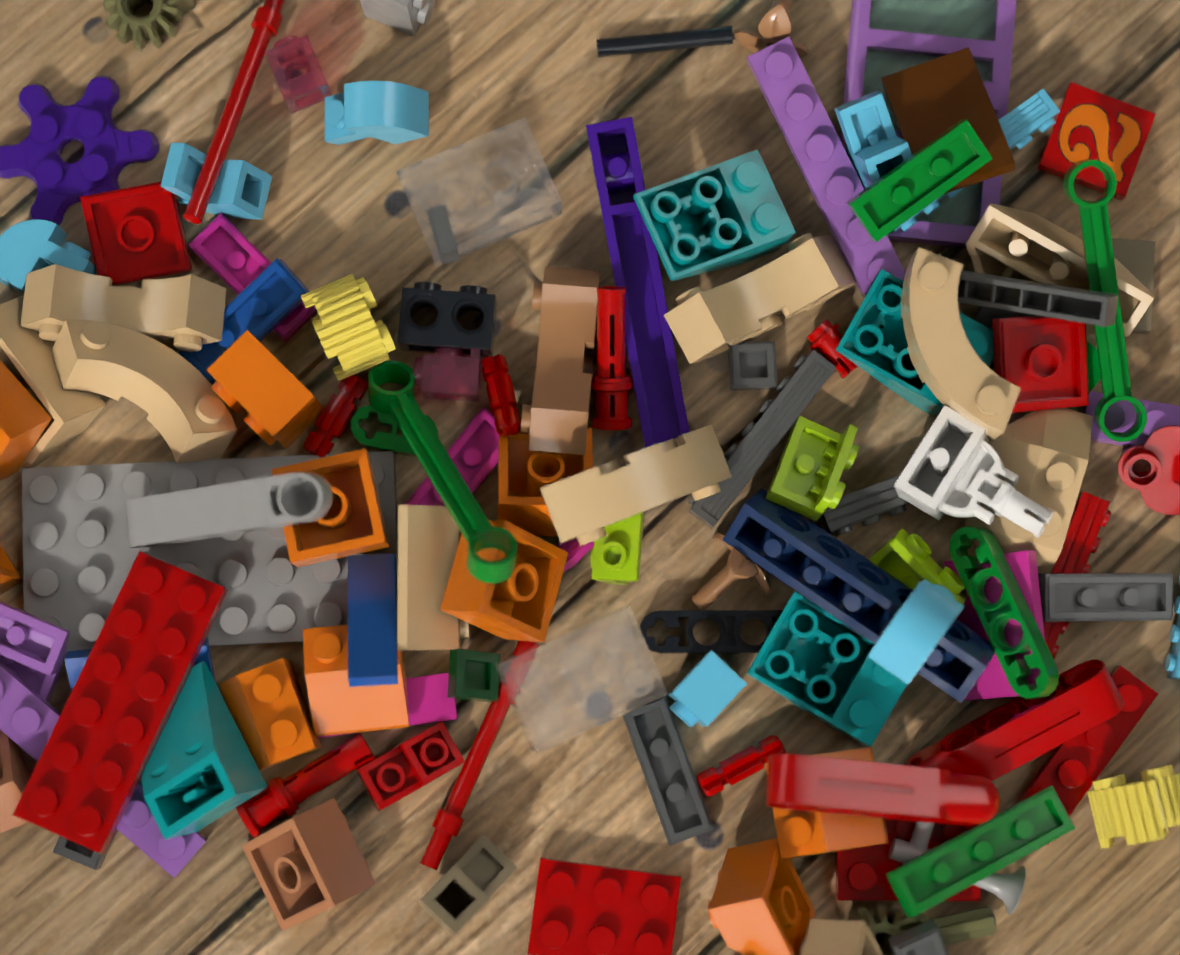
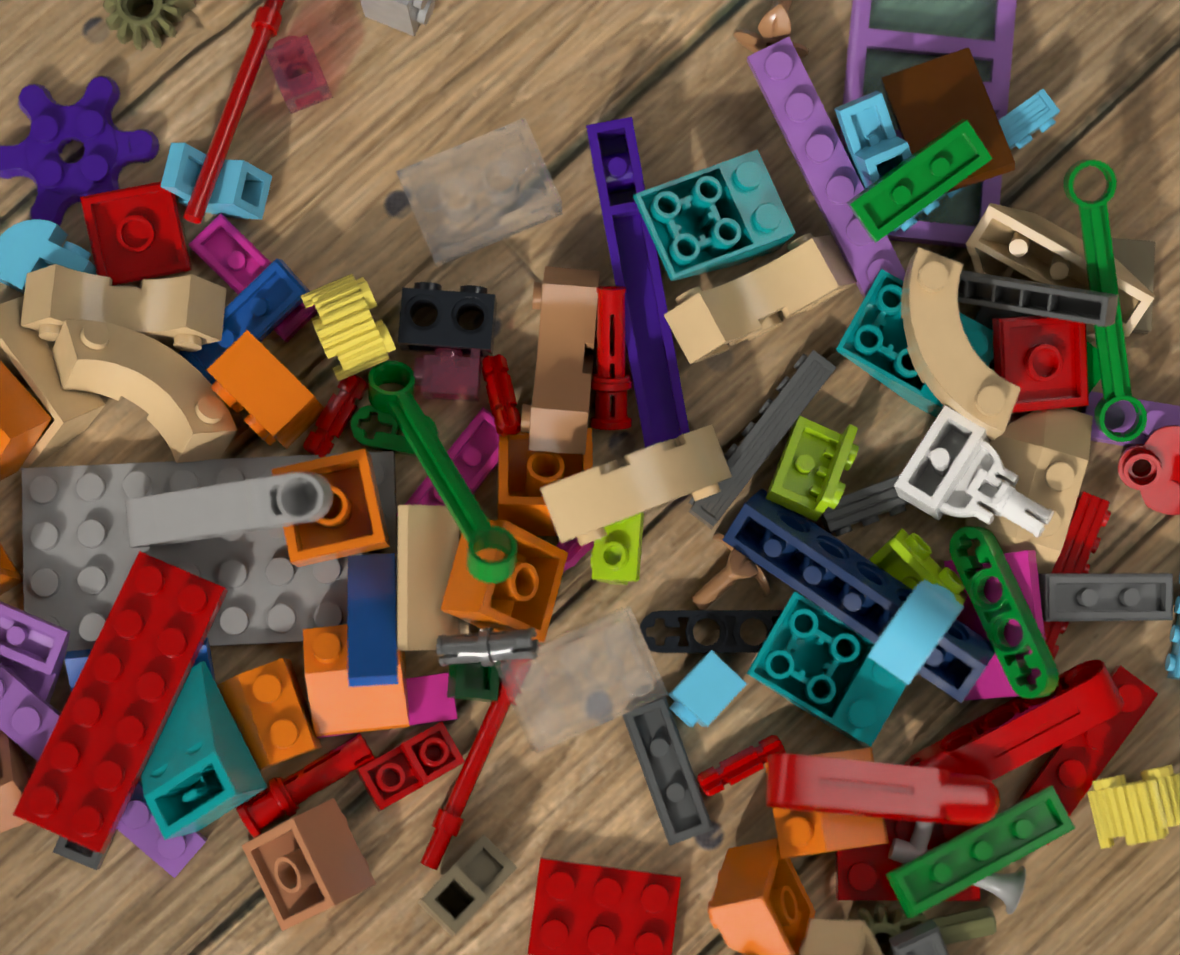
medium azure brick [325,81,429,145] -> none
dark grey tile [427,204,460,264] -> none
black bar [596,26,733,57] -> none
dark grey tile [728,341,777,391] -> none
red pin [807,319,858,379] -> none
tile [1037,82,1156,201] -> none
none -> dark grey pin [437,627,538,667]

